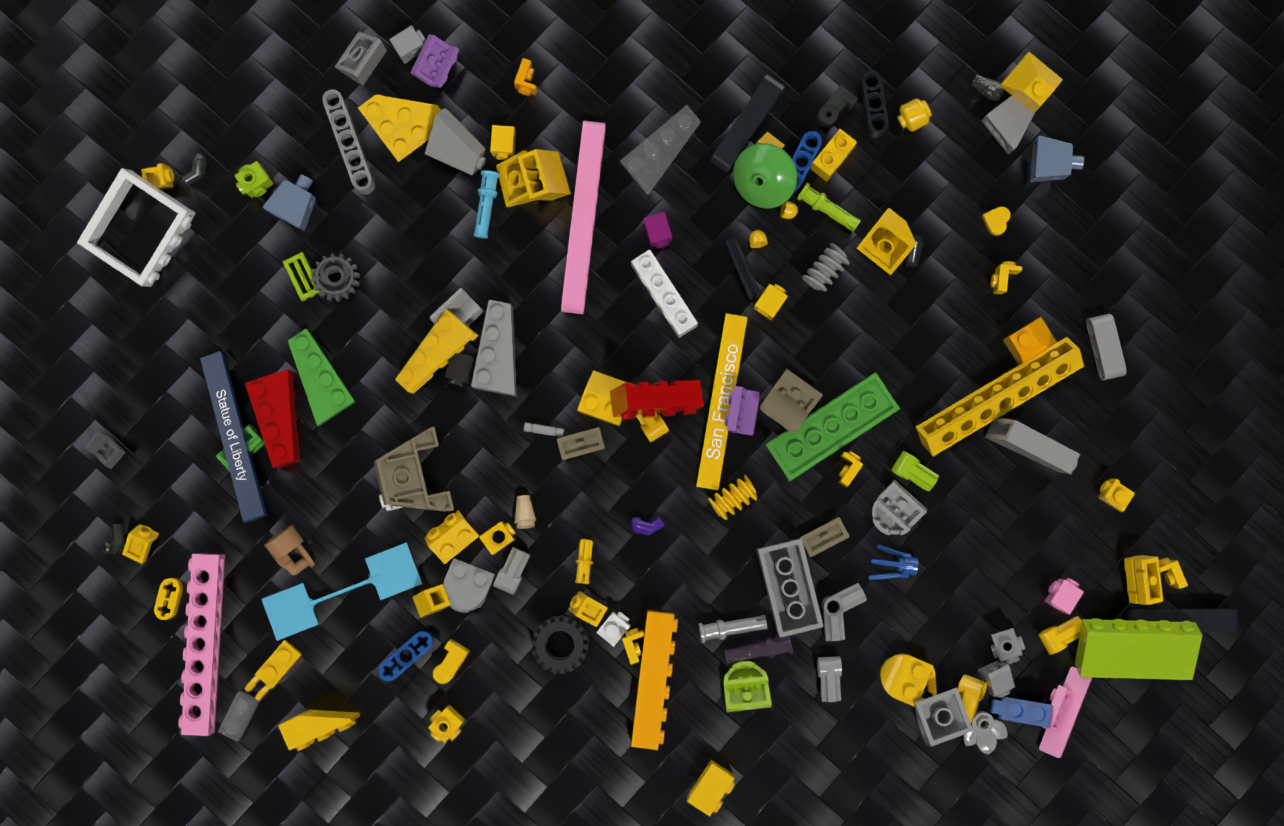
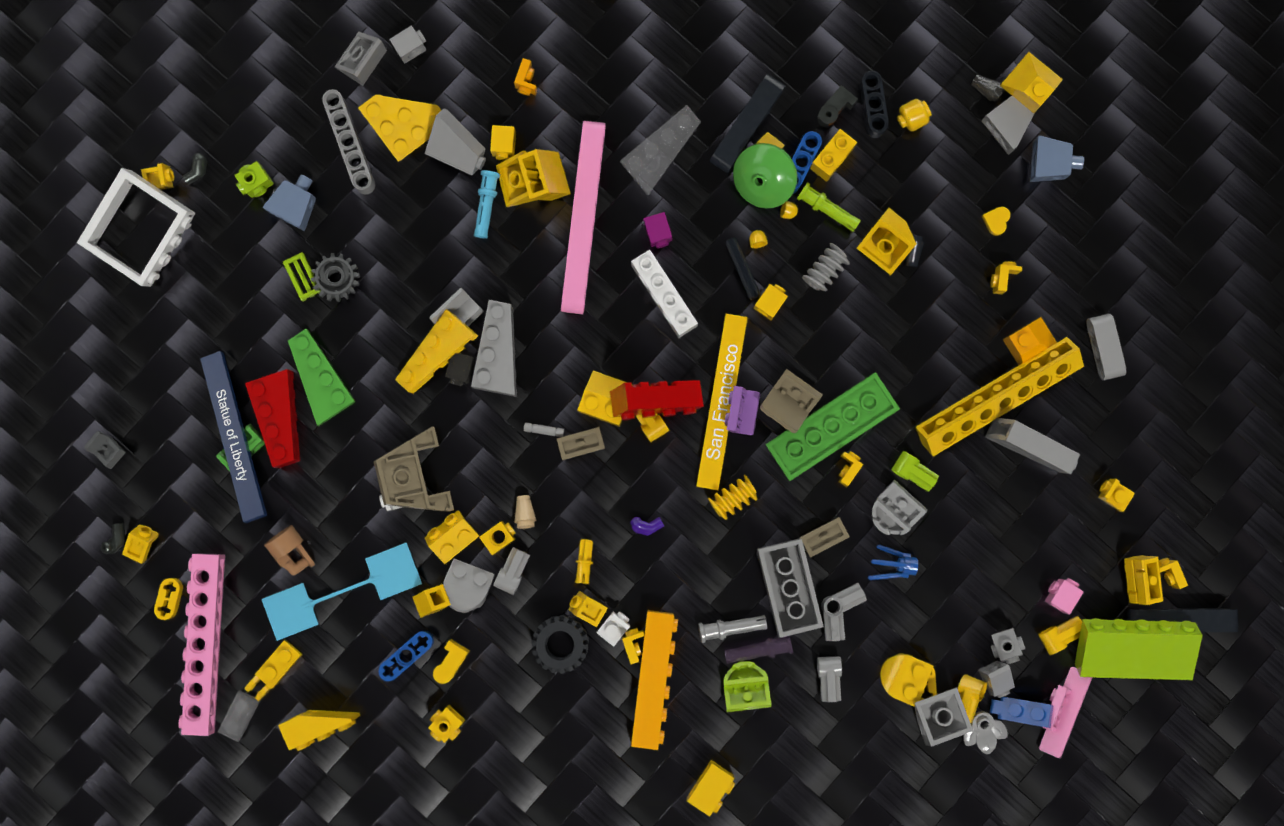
medium lavender bracket [411,34,459,87] -> none

